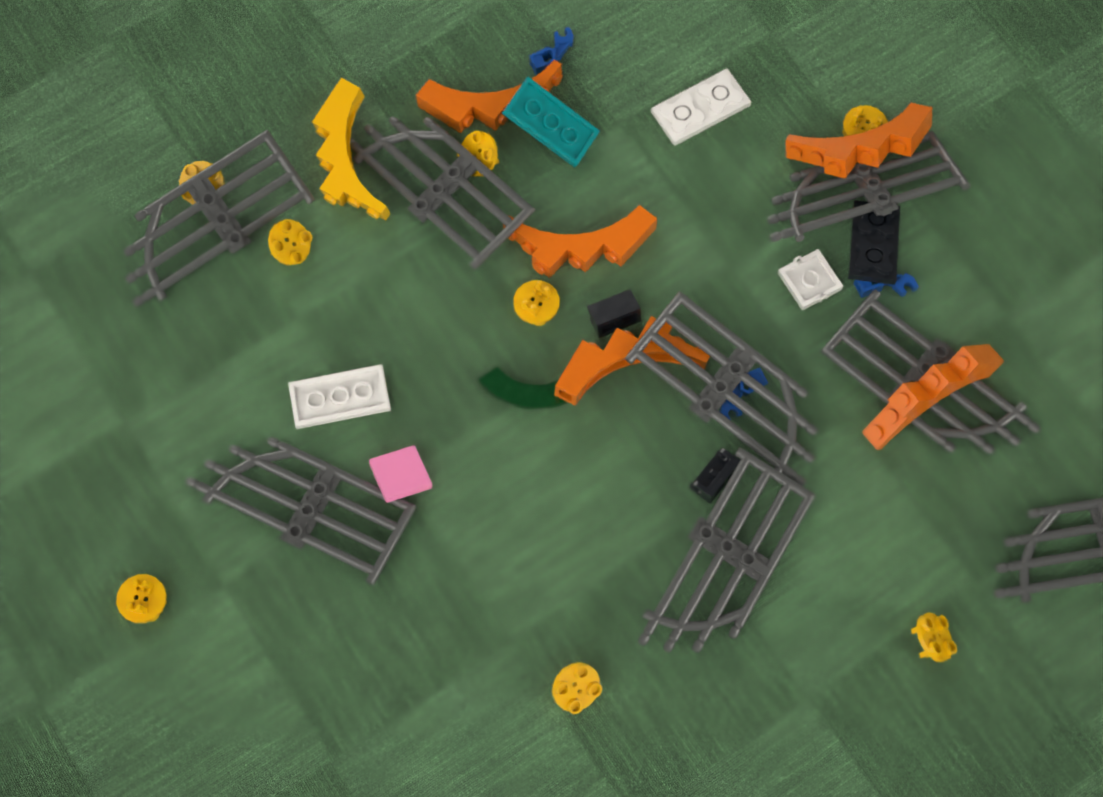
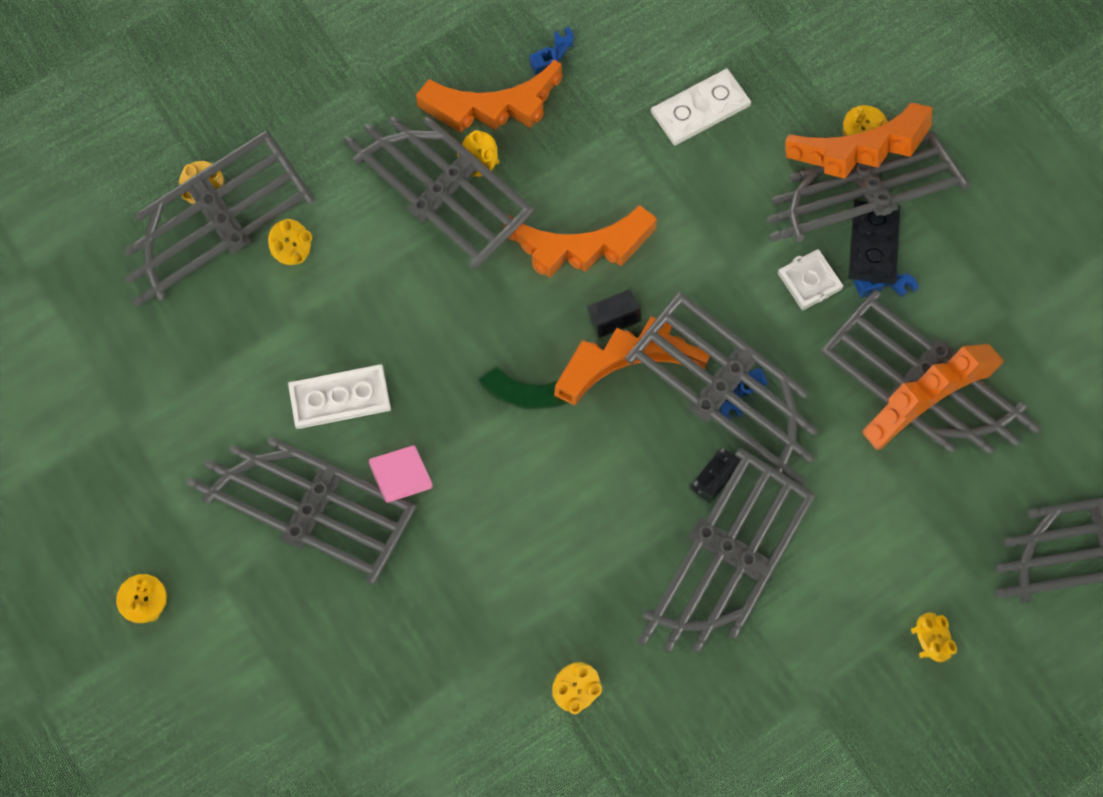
yellow arch [312,77,391,221] -> none
teal piece [502,76,600,168] -> none
yellow plate [513,280,560,326] -> none

